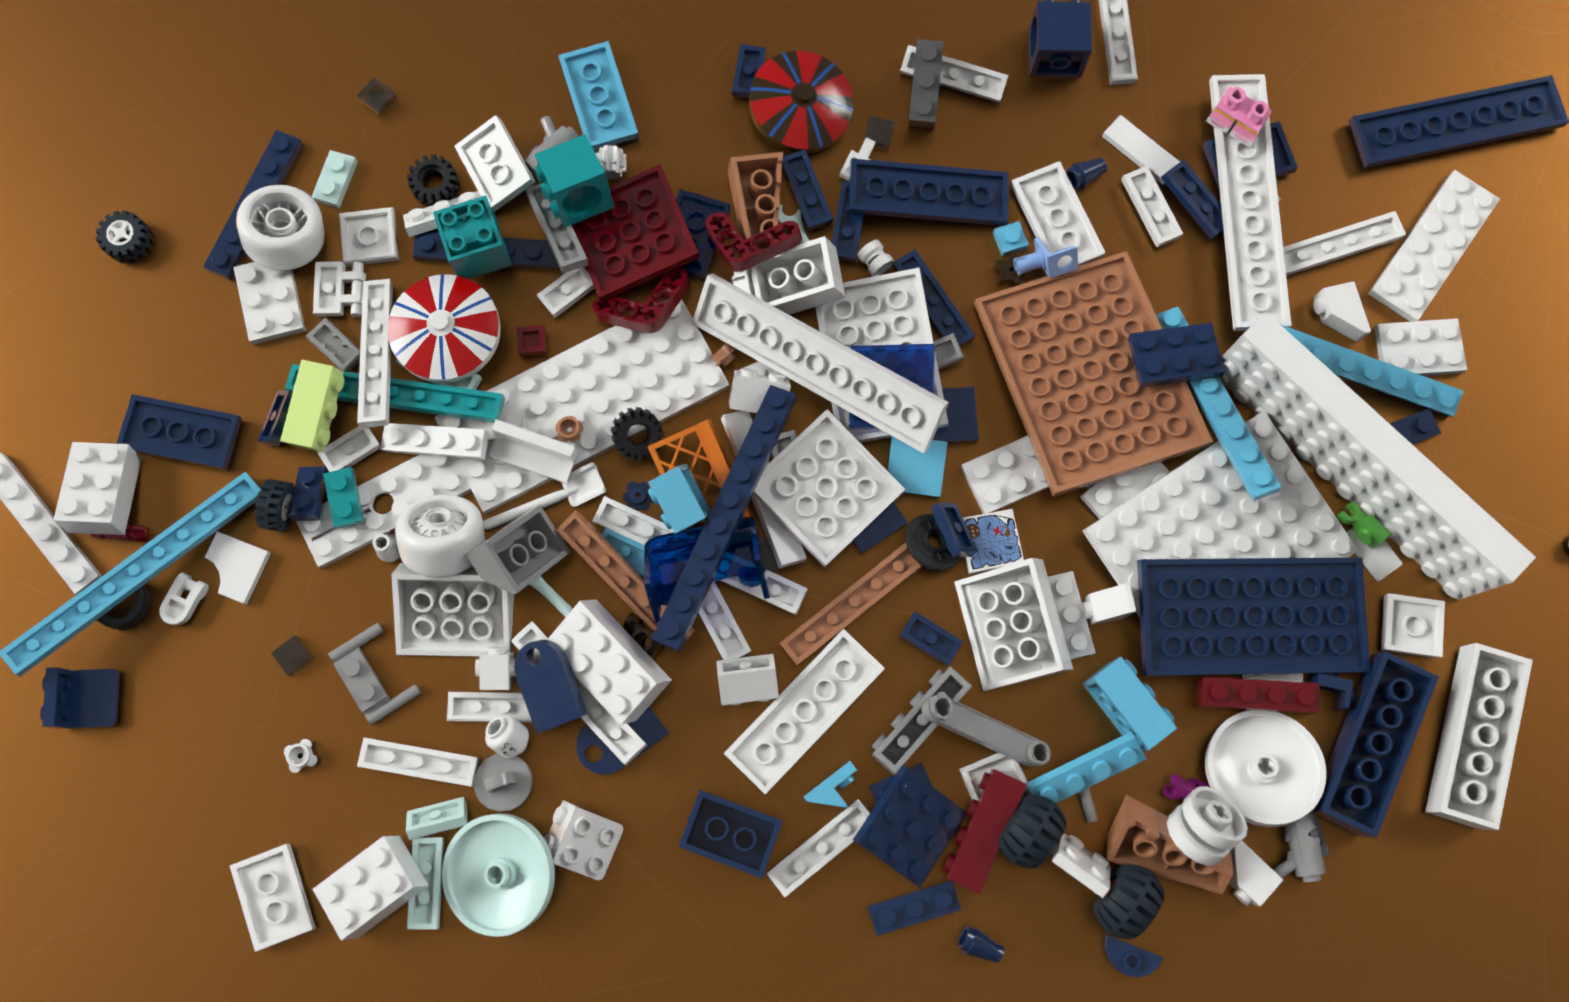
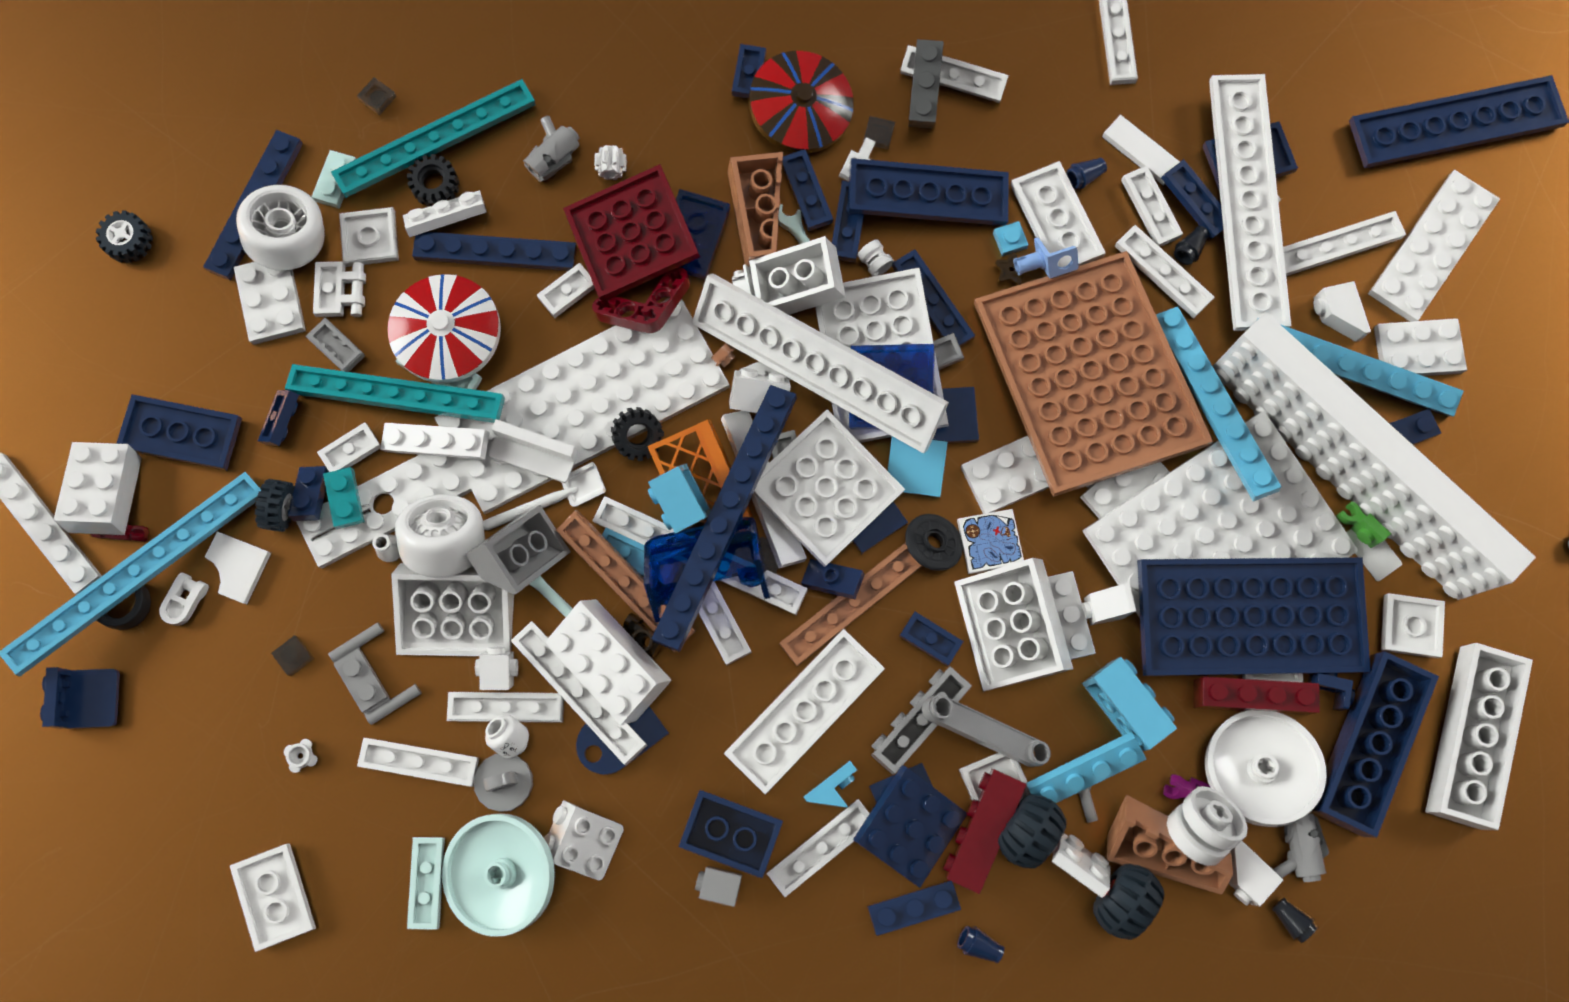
yellowish green brick [280,359,344,452] -> none
white brick [313,836,429,941] -> none
white plate [357,279,393,428] -> none
light aqua plate [406,797,467,840] -> none
teal brick [433,195,512,279] -> none
white plate [455,115,535,212] -> none
dark blue tile [515,640,588,734] -> none
dark red plate [517,325,547,357] -> none
light grey plate [525,183,588,274] -> none
teal brick [534,134,614,227] -> none
nougat plate [556,416,583,443] -> none
medium azure plate [558,41,639,150] -> none
dark blue plant [623,482,652,511] -> none
dark red beam [705,212,802,272] -> none
white brick [716,654,779,705] -> none
dark blue plate [931,502,978,557] -> none
dark blue brick [1029,0,1092,77] -> none
dark blue plate [1104,935,1163,977] -> none
dark blue plate [1128,323,1225,388] -> none
bright pink hips [1206,86,1272,147] -> none
none -> teal plate [331,79,536,198]
none -> light grey brick [695,866,743,907]
none -> dark blue plate [801,559,864,600]
none -> white plate [1115,225,1214,318]
none -> black cone [1174,226,1210,265]
none -> black cone [1272,897,1318,943]

